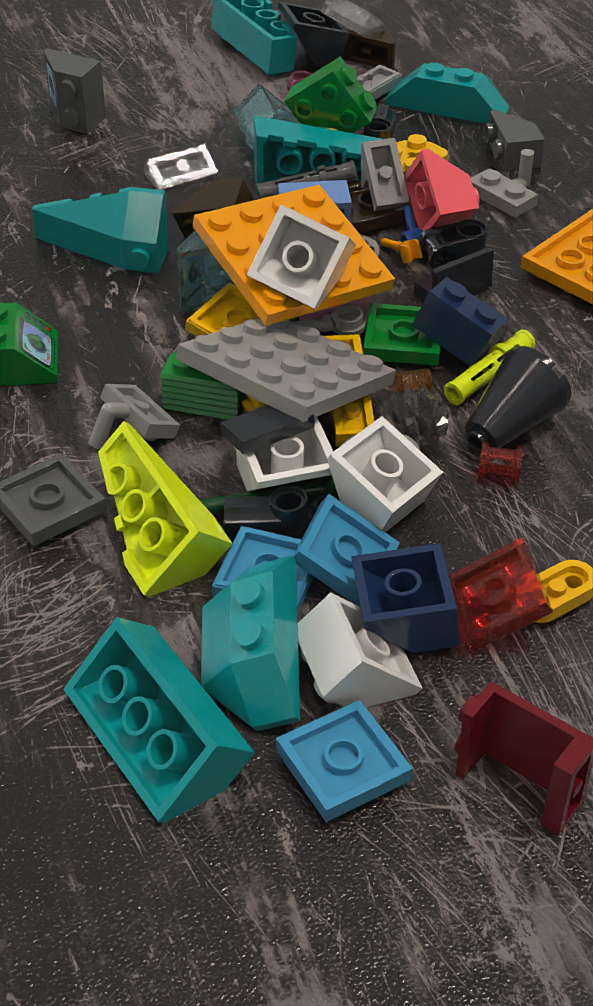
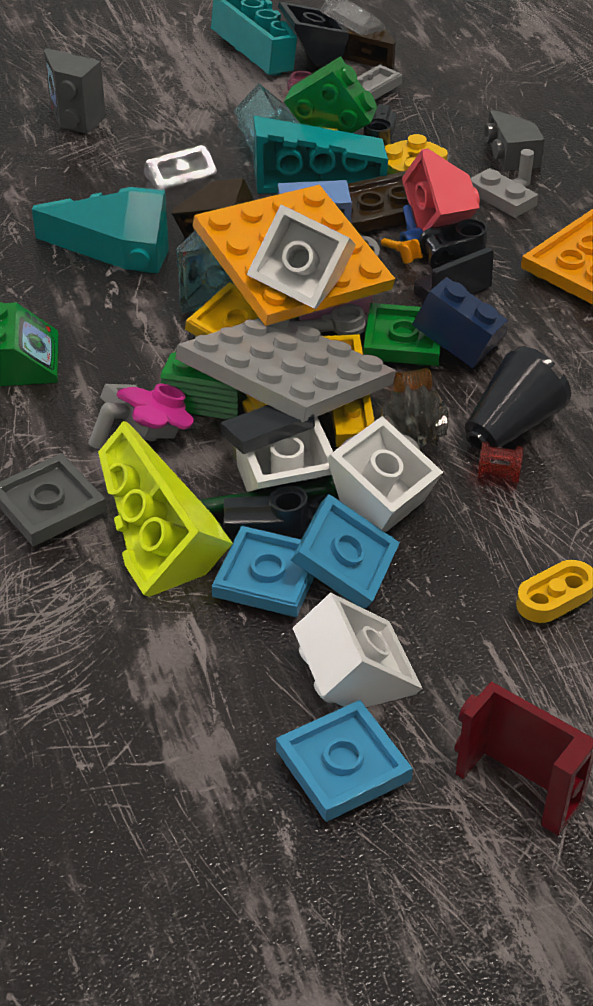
teal slope [63,617,255,823] -> none
teal wedge [201,555,300,732] -> none
dark grey pin [257,160,358,199] -> none
dark blue slope [351,543,459,653] -> none
light grey slope [361,138,410,211] -> none
teal wedge [385,63,509,124] -> none
neon yellow pin [444,329,536,405] -> none
clear red plate [449,538,553,653] -> none
none -> dark pink plate [116,383,194,430]

